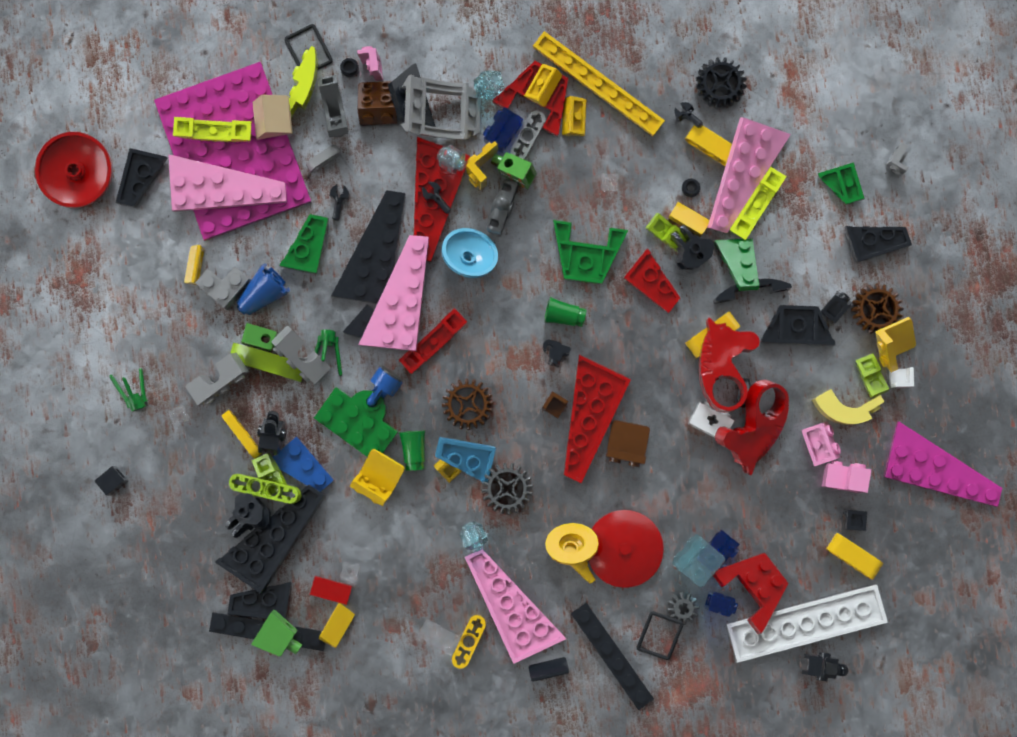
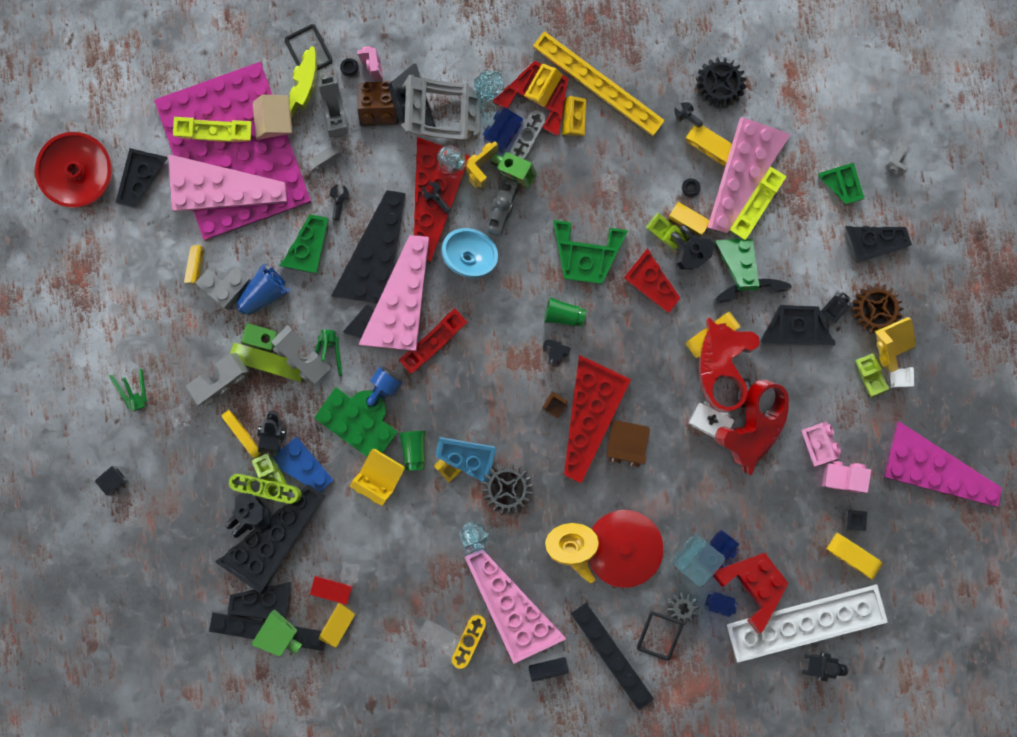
reddish brown gear [442,378,494,430] -> none
light yellow arch [812,389,884,425] -> none

